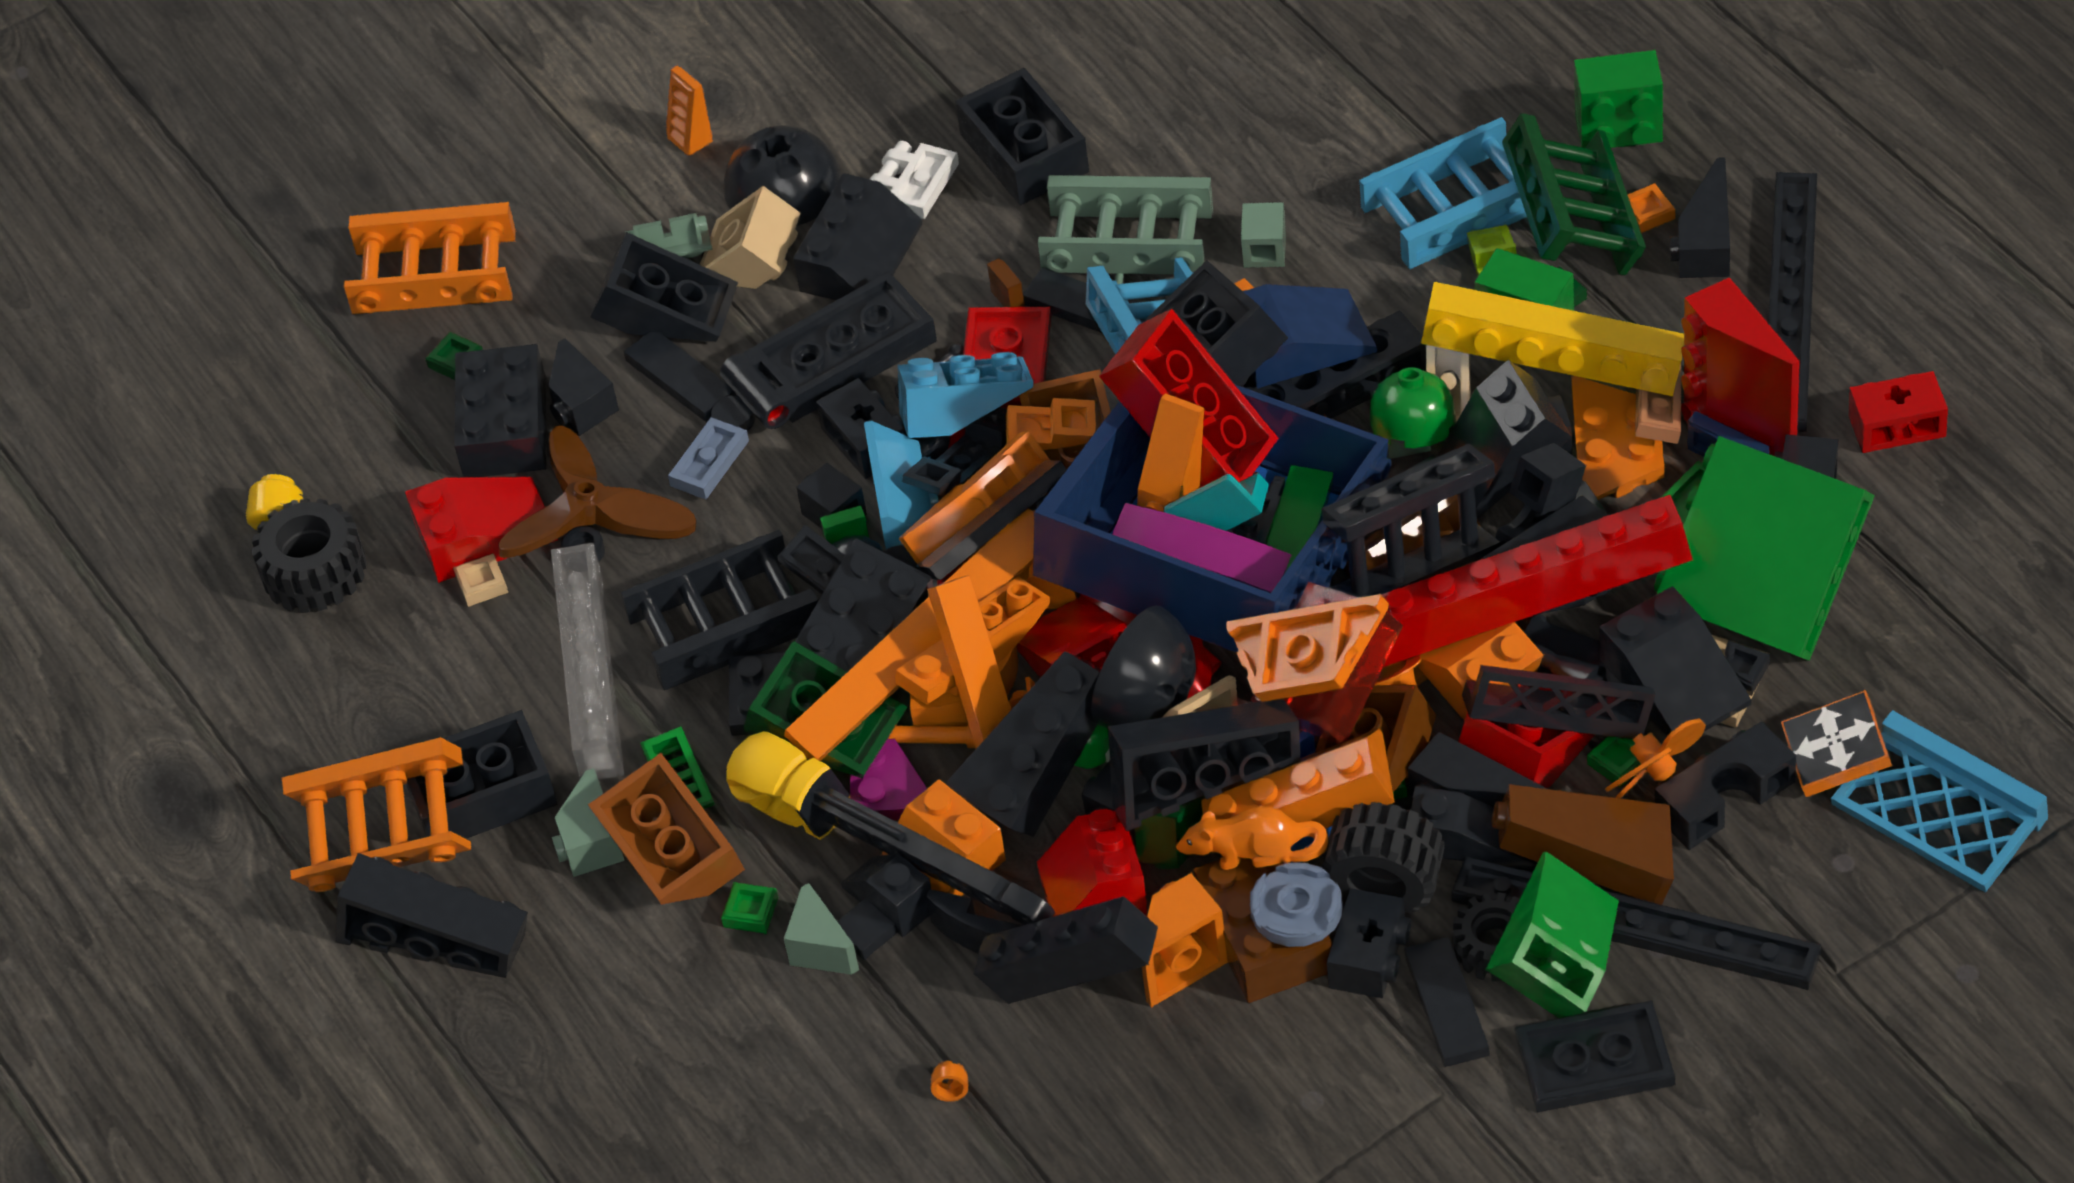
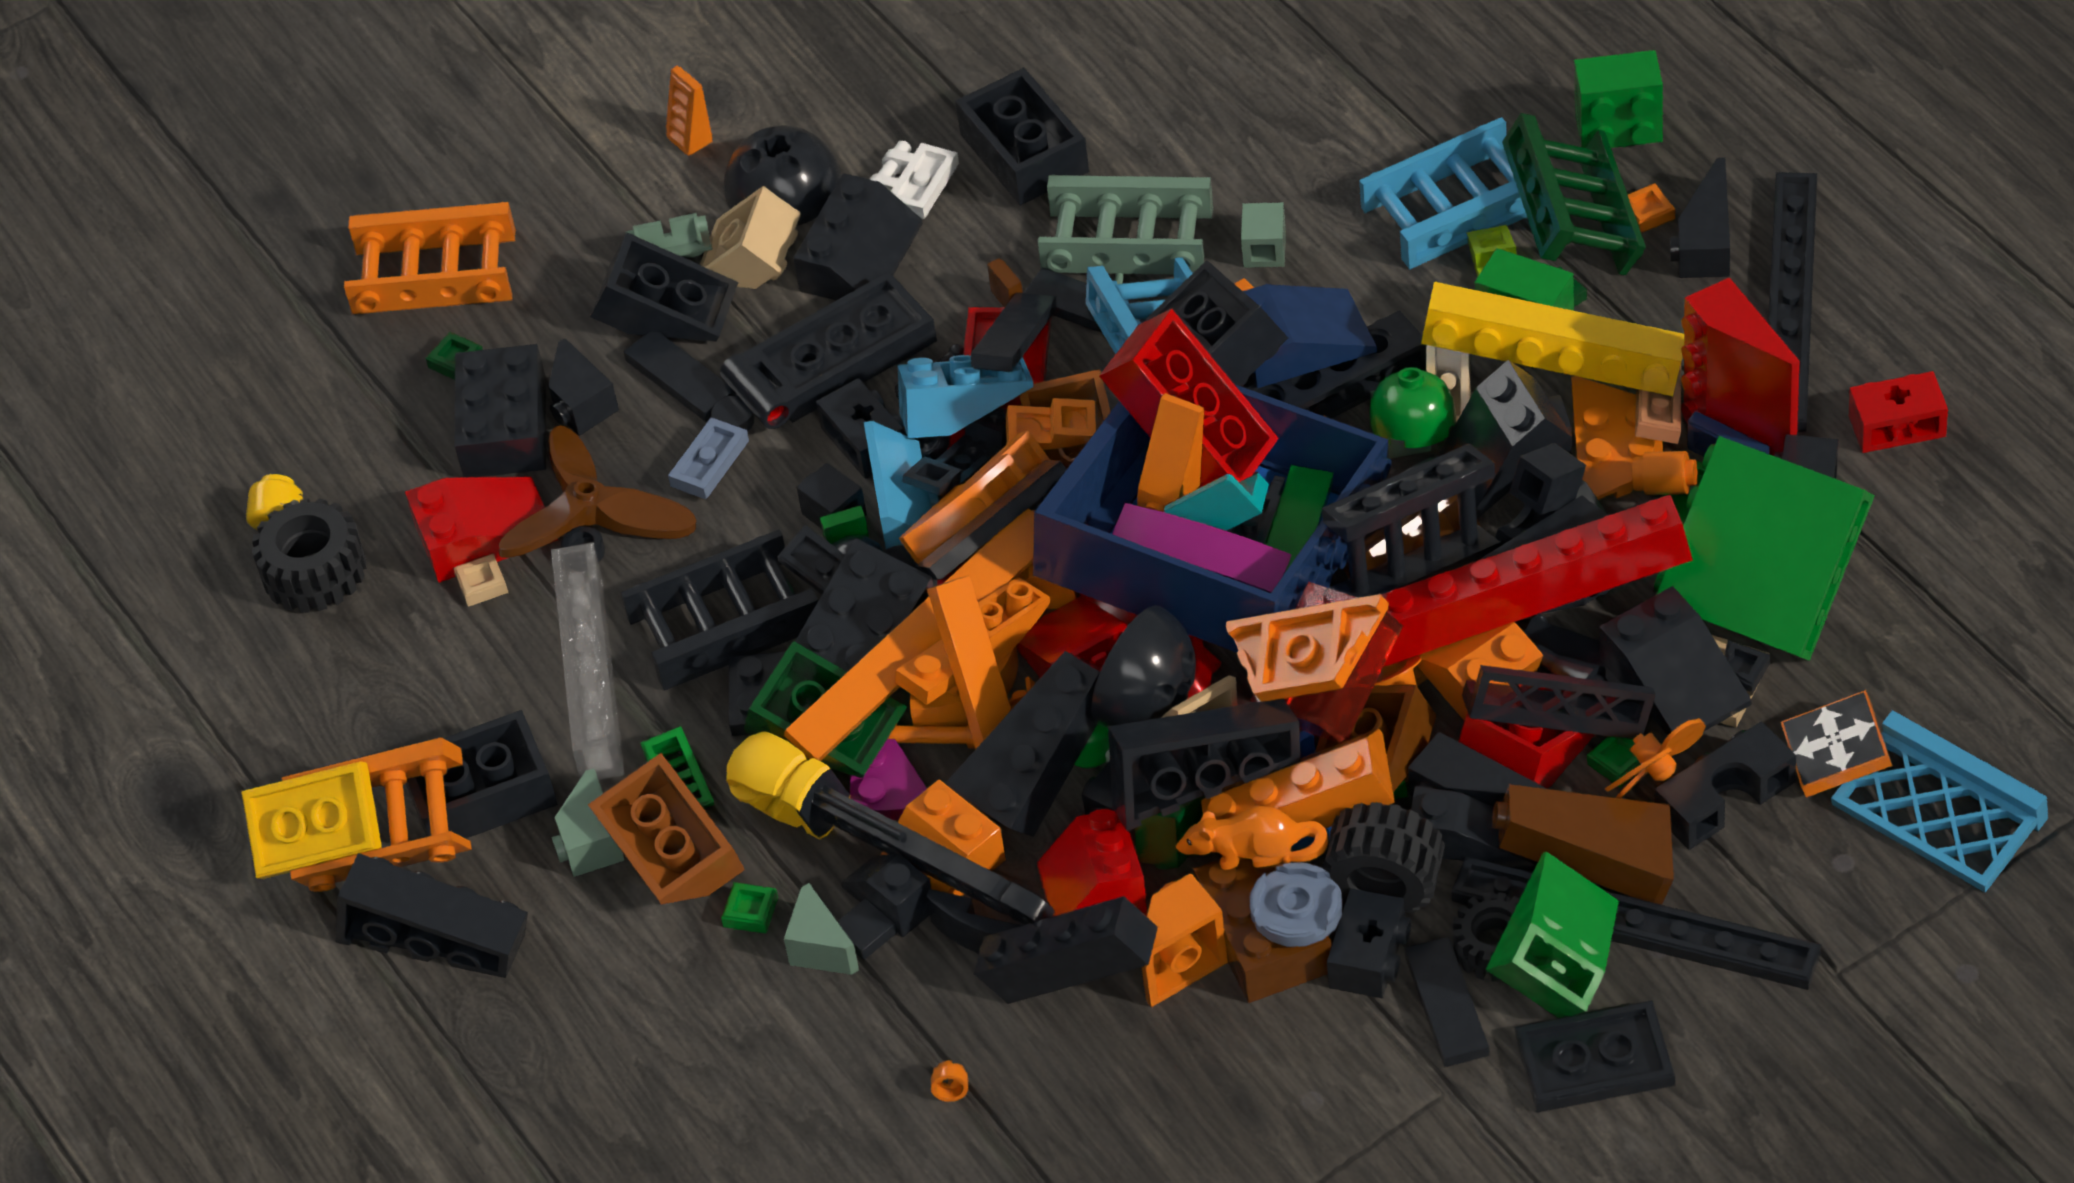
none -> yellow tile [241,762,382,879]
none -> black tile [971,292,1056,372]
none -> orange brick [1632,451,1698,495]

